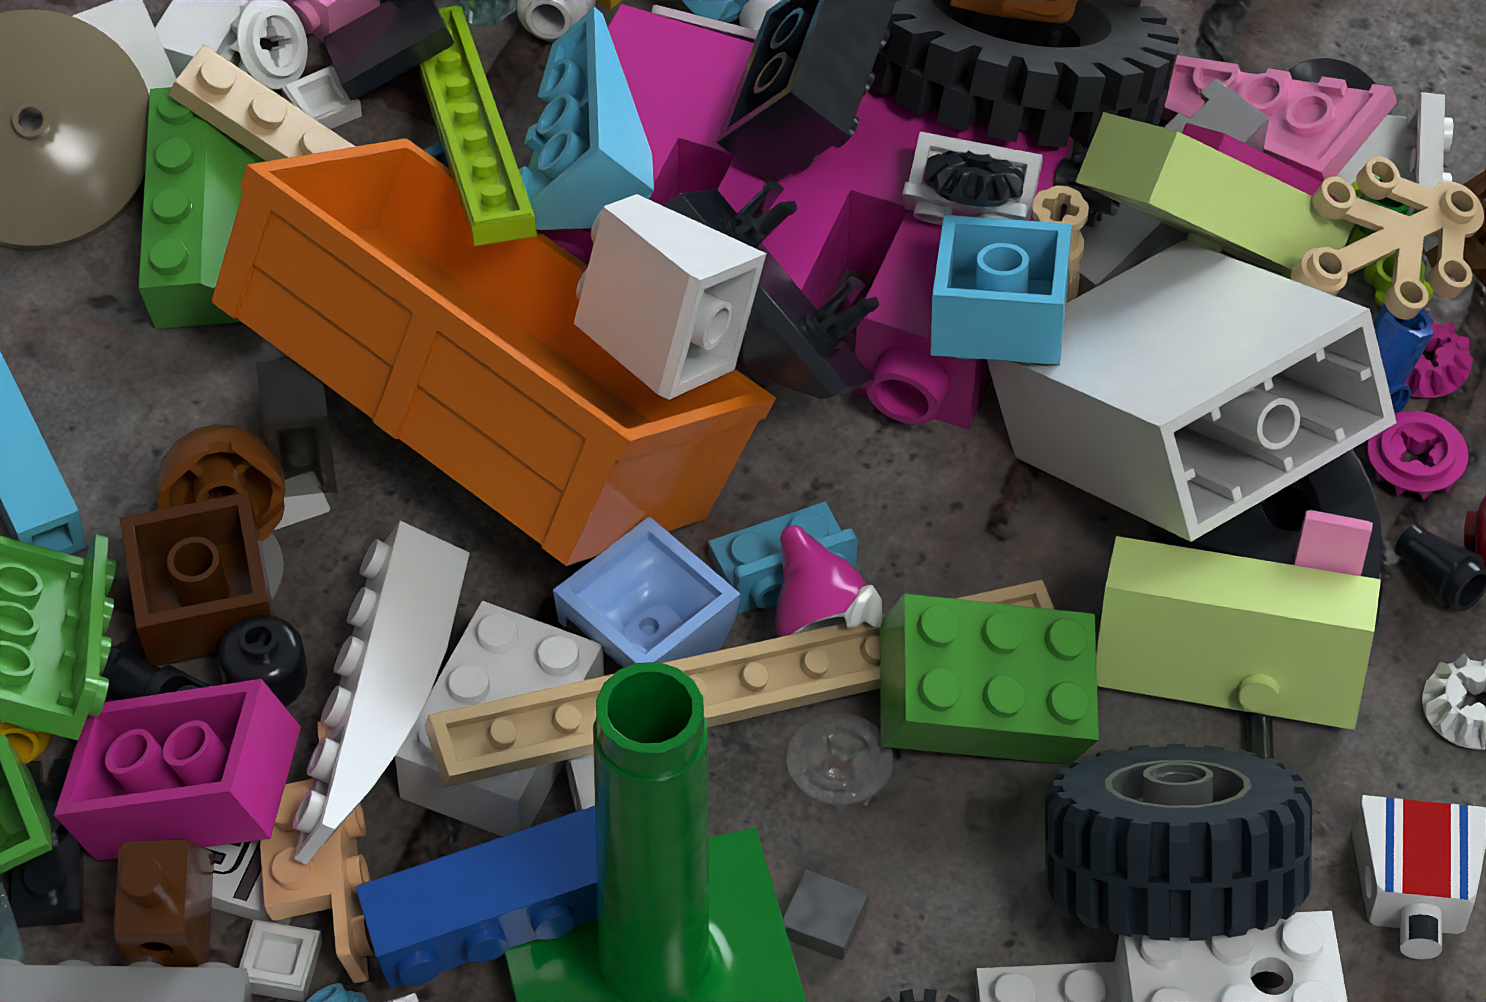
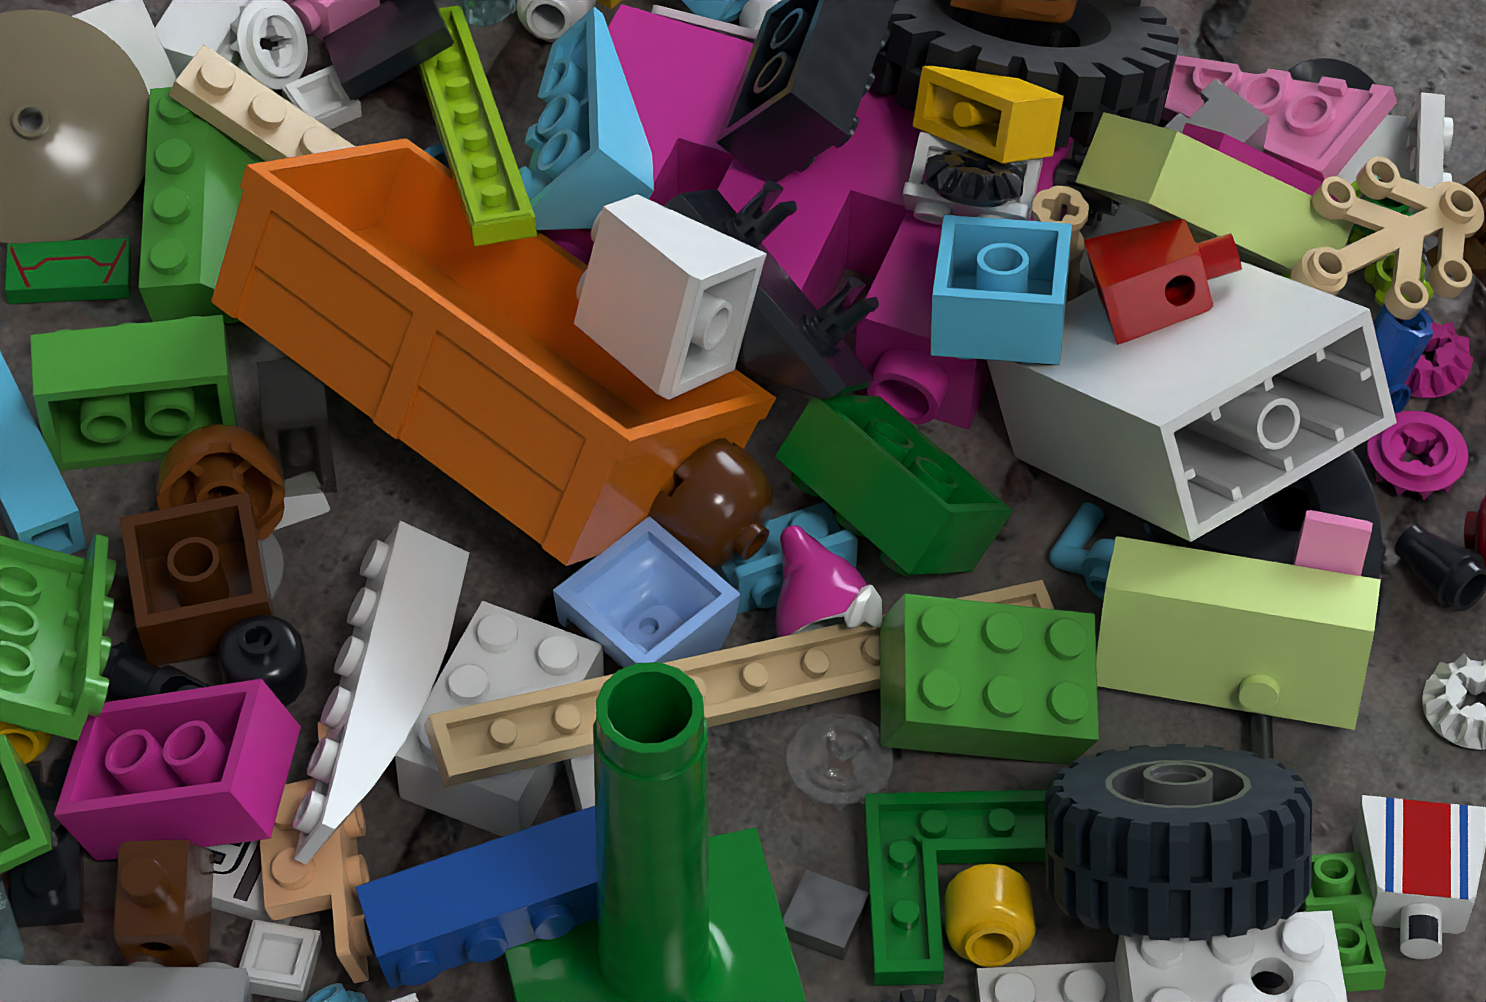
none -> green tile [5,237,132,304]
none -> bright green brick [30,315,238,471]
none -> reddish brown cylinder [647,438,773,568]
none -> green brick [775,395,1013,576]
none -> green plate [864,790,1047,986]
none -> yellow slope [913,66,1064,163]
none -> yellow head [944,863,1036,967]
none -> medium azure plate [1049,502,1115,600]
none -> red torso [1083,219,1242,345]
none -> bright green slope [1298,852,1386,992]

